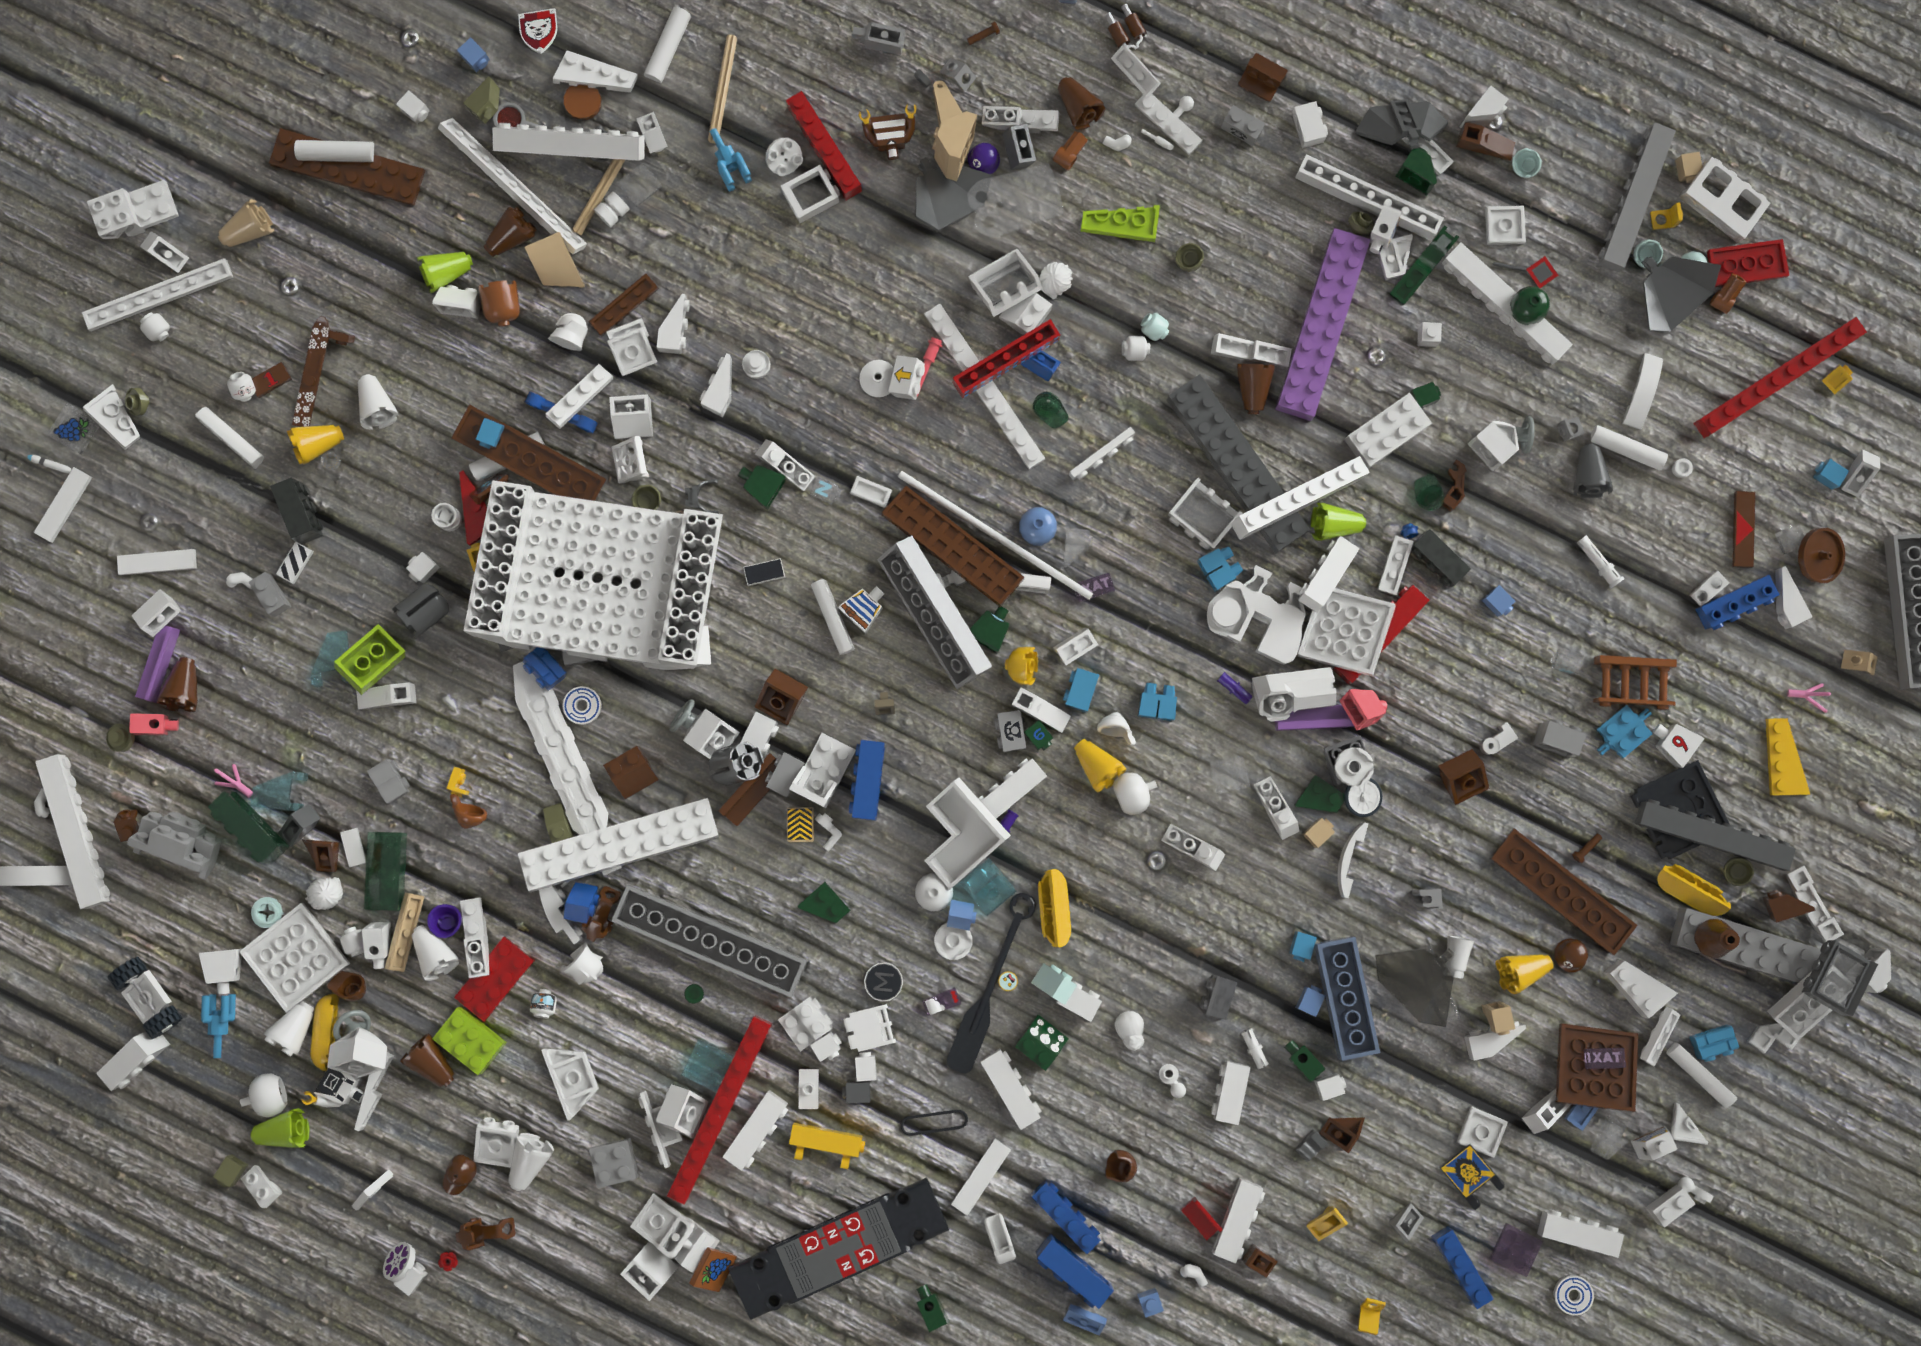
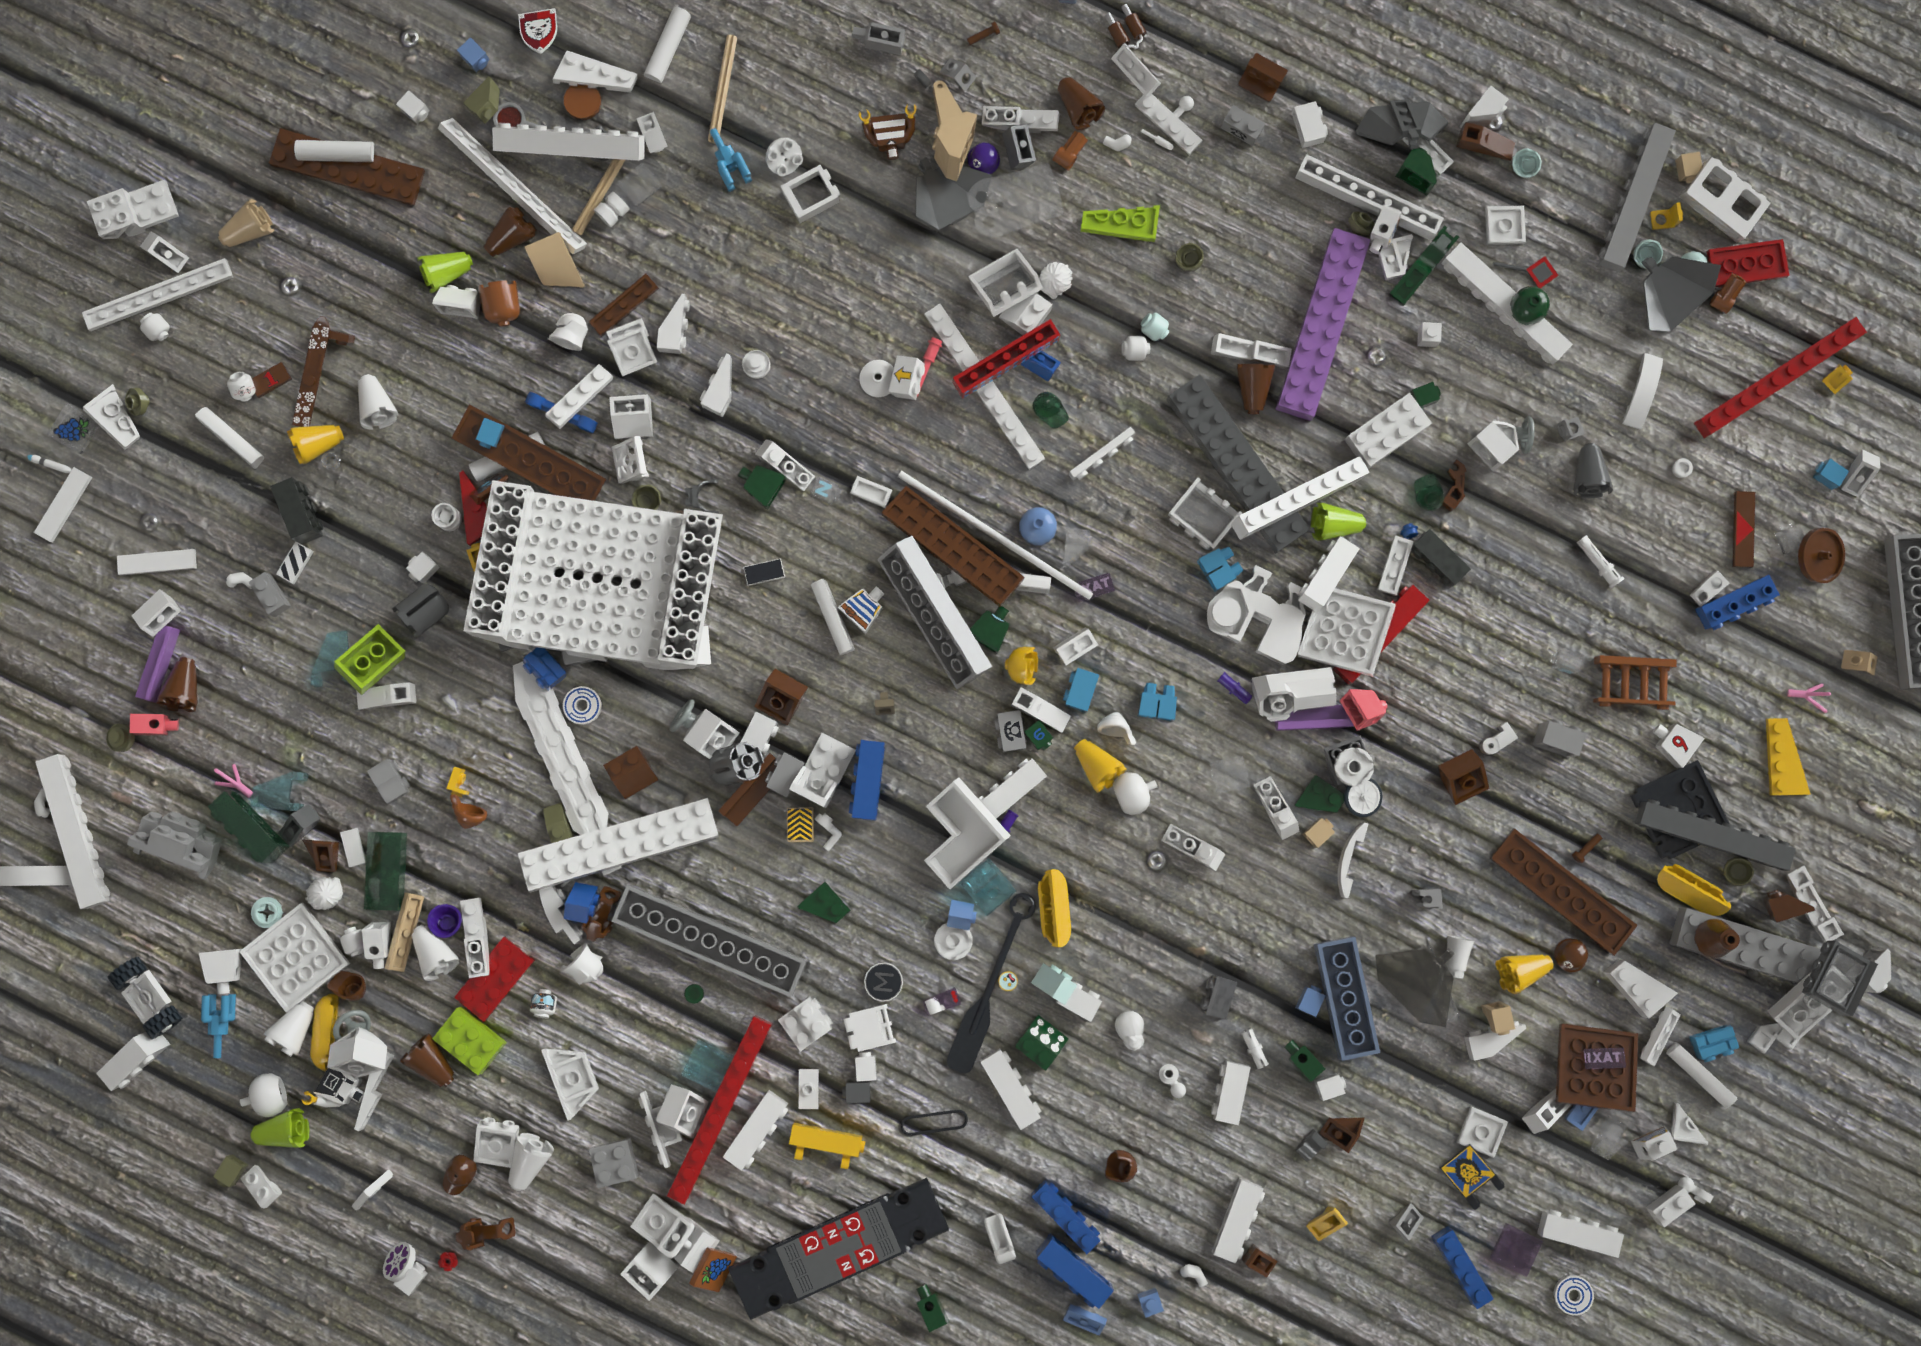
reddish brown bracket [113,809,139,842] -> none
red brick [786,91,862,201] -> none
white brick [810,1032,842,1062] -> none
white cylinder [915,873,953,911] -> none
white tile [951,1138,1011,1216] -> none
red panel [1180,1197,1223,1240] -> none
dark azure brick [1289,931,1317,962] -> none
yellow bracket [1358,1298,1386,1335] -> none
medium blue brick [1481,585,1516,617] -> none
white brick [1591,425,1668,471] -> none
dark azure plate [1596,705,1653,759] -> none
white slope [1775,566,1812,629] -> none

